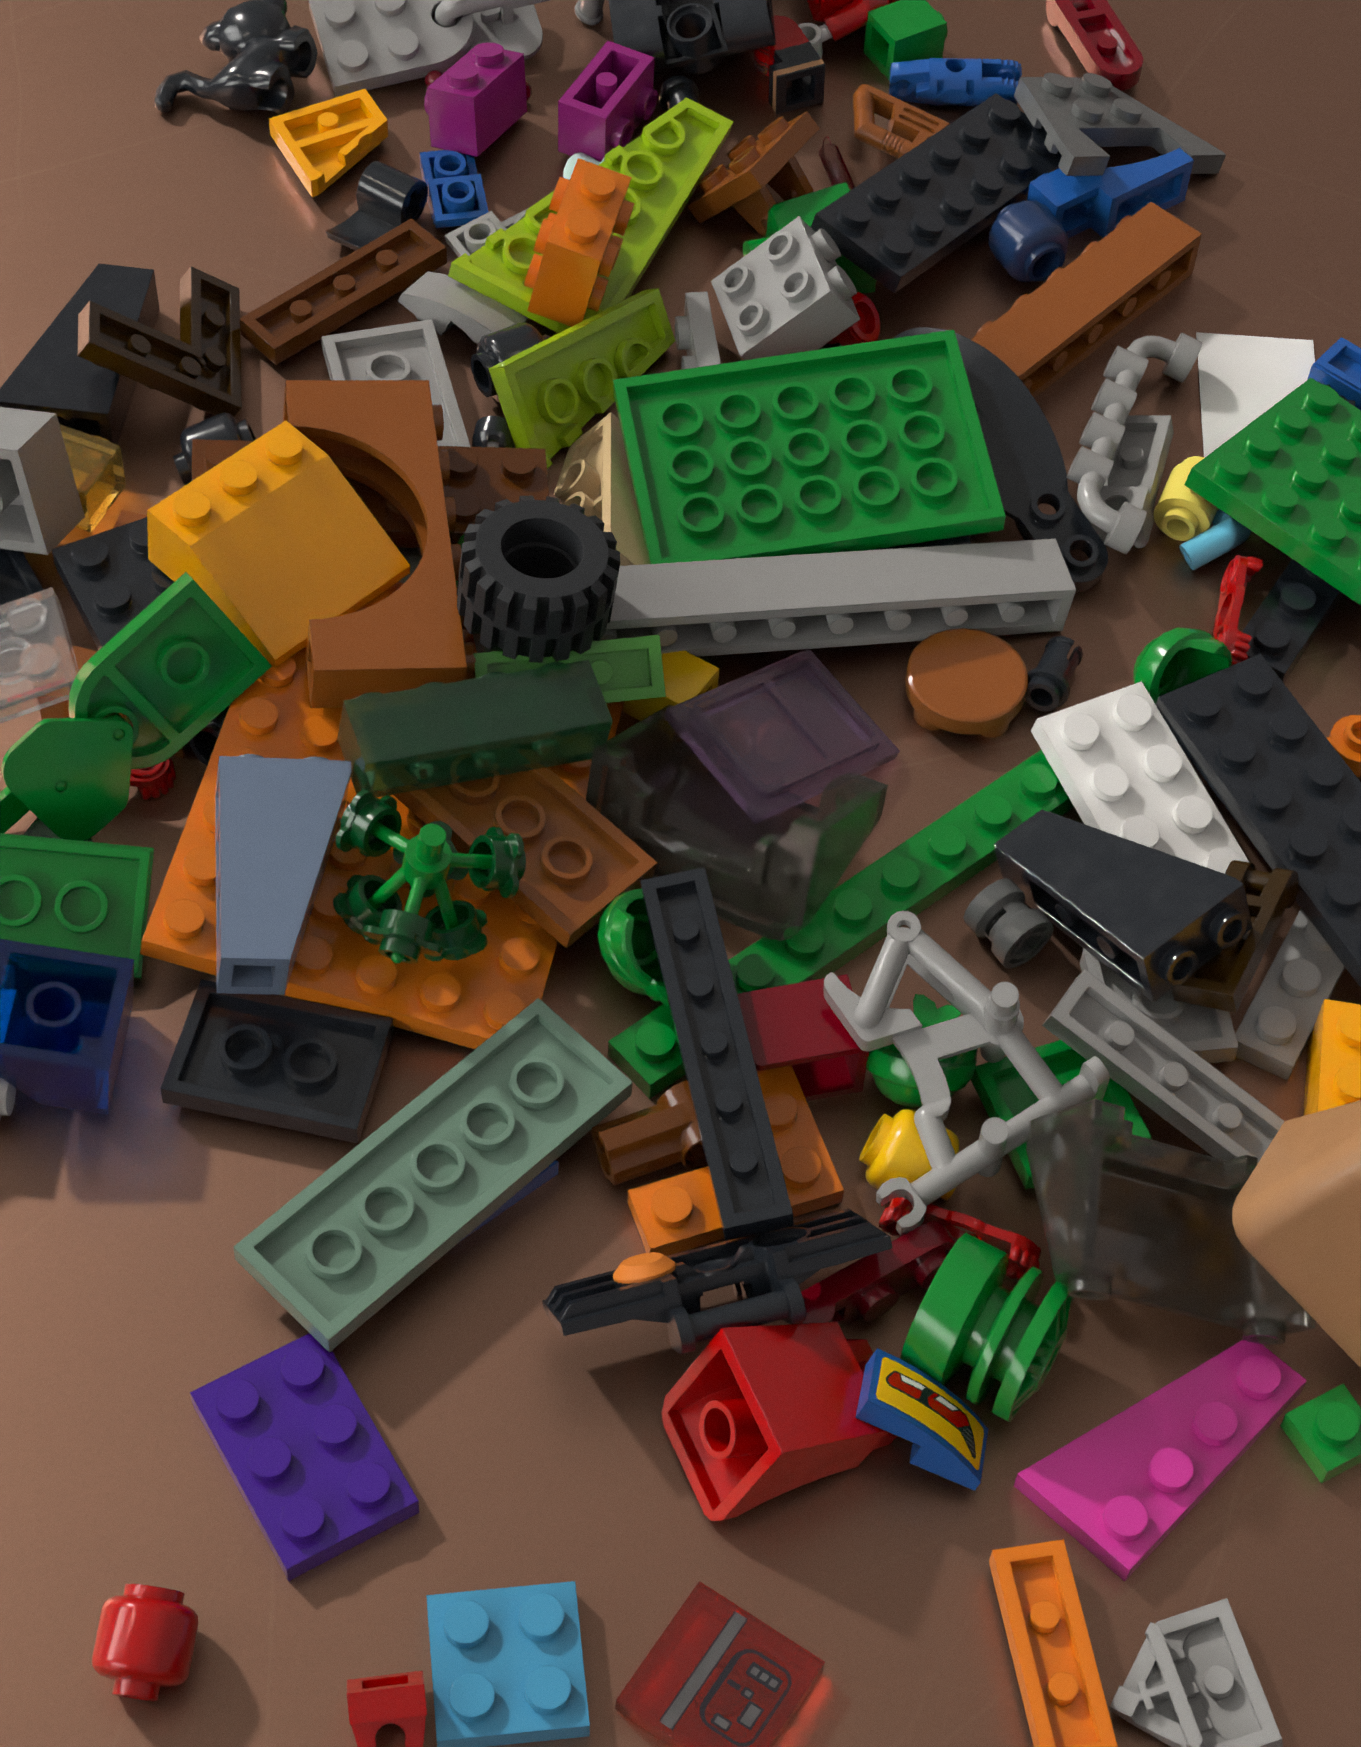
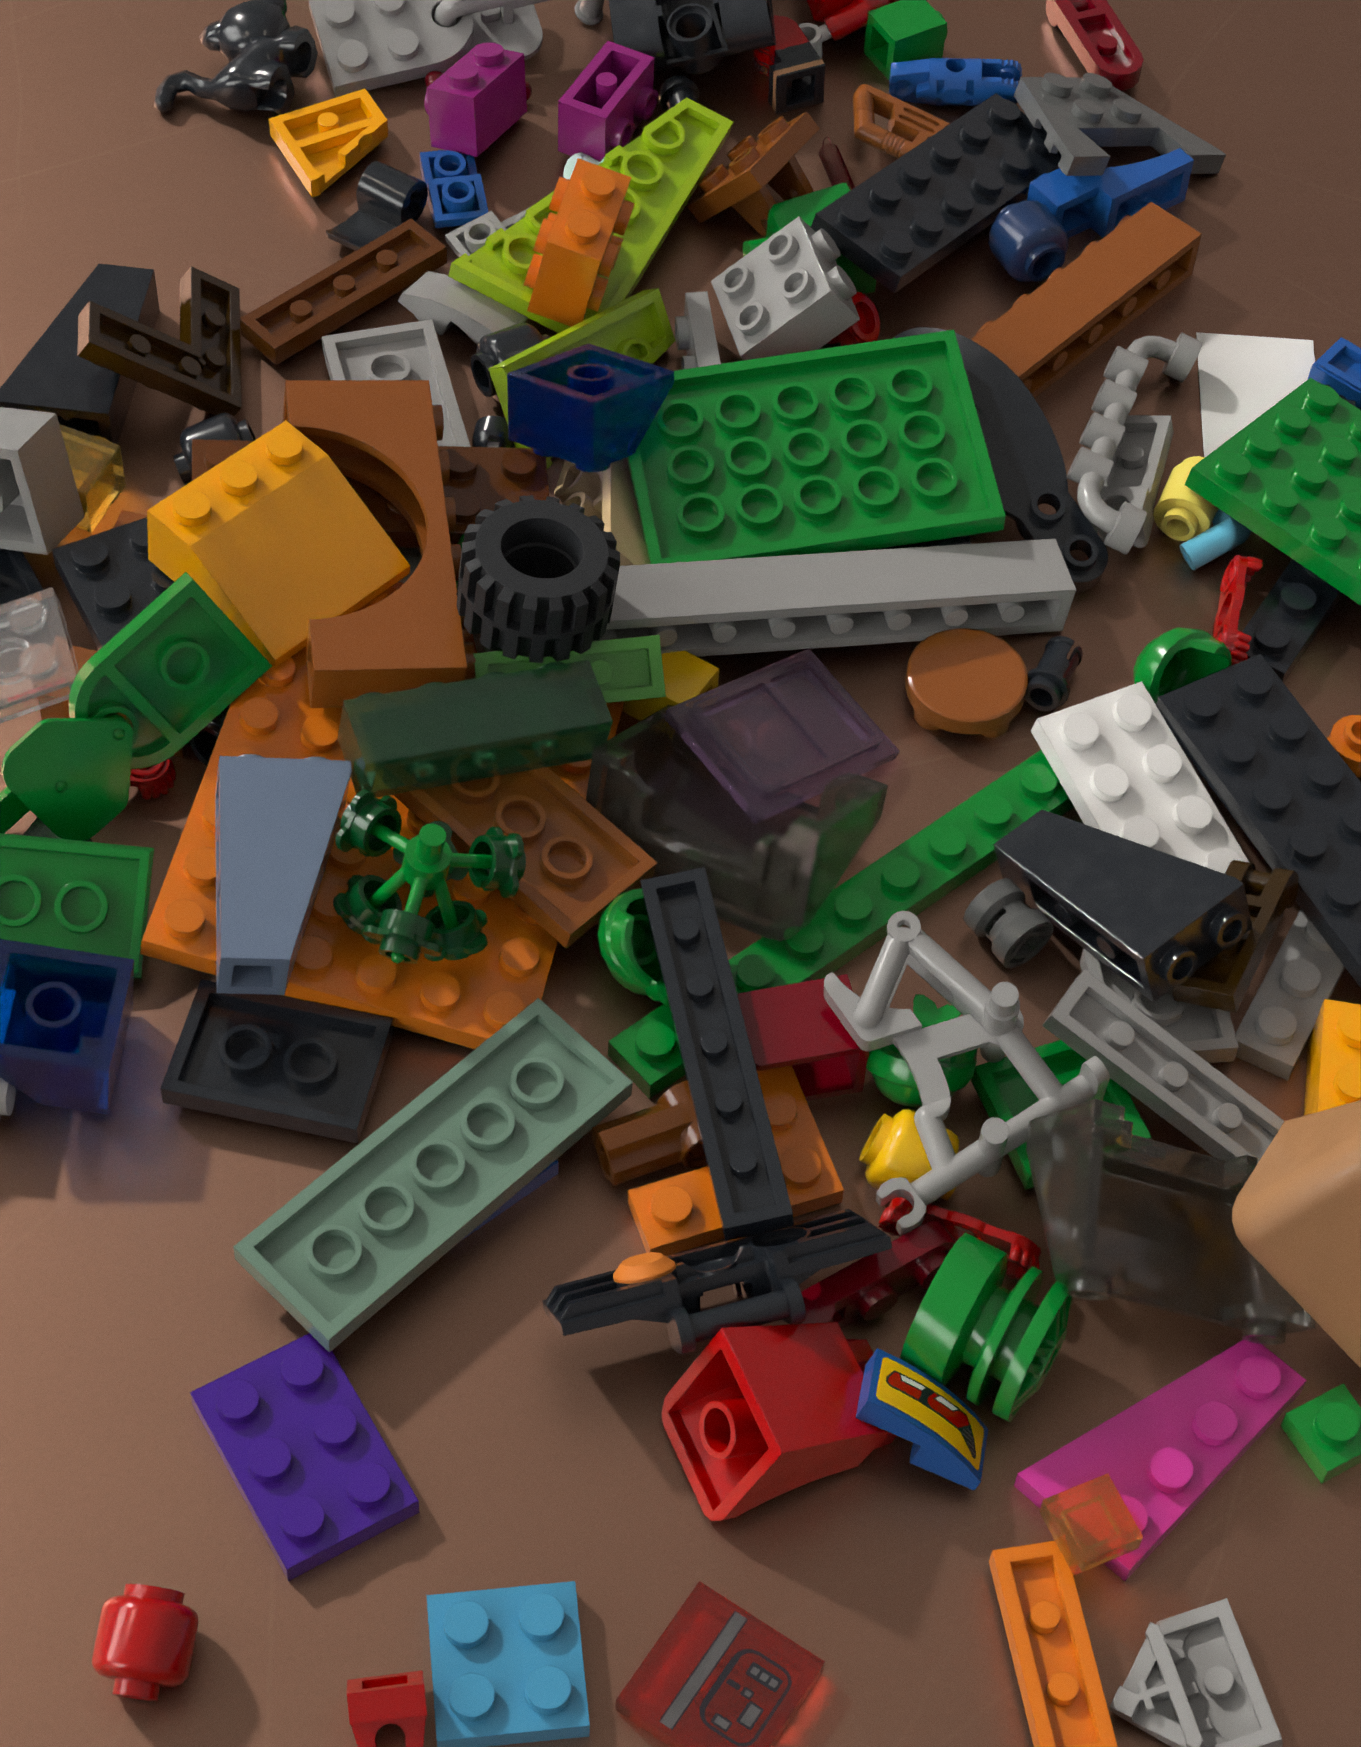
none -> clear blue slope [507,343,674,472]
none -> clear orange tile [1039,1473,1143,1576]

